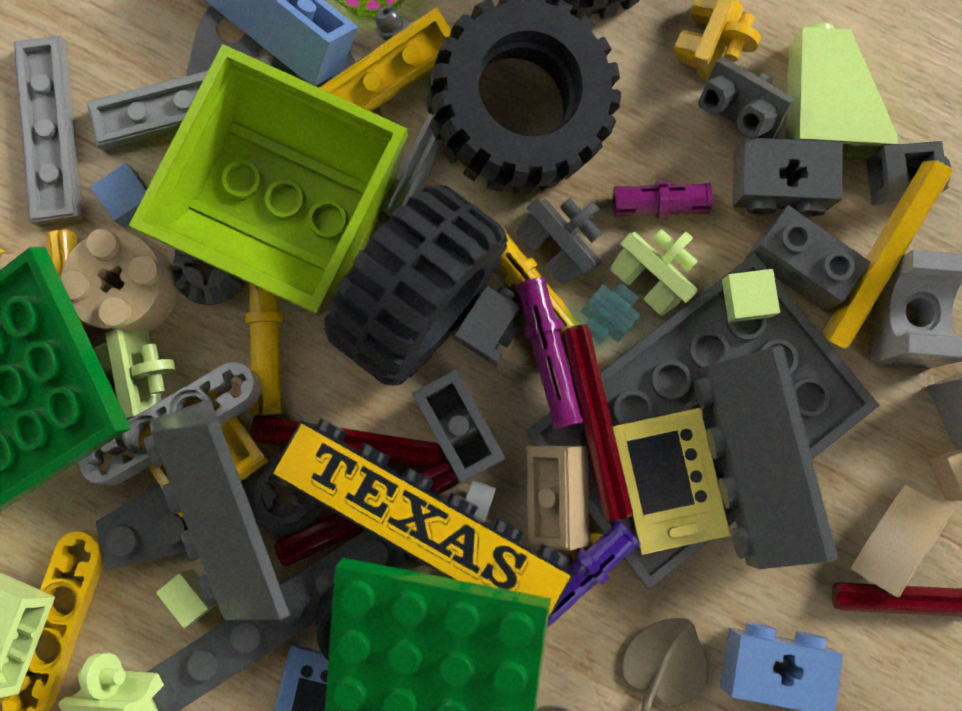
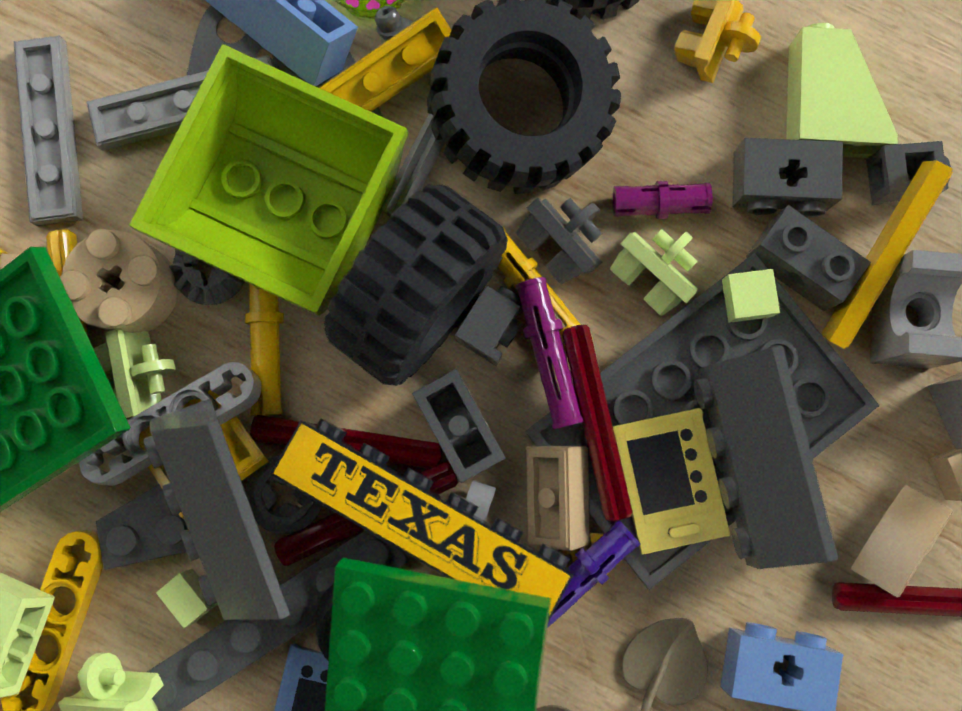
medium blue piece [90,163,148,228] -> none
clear light blue gear [580,283,641,343] -> none
dark grey hips [698,57,796,139] -> none

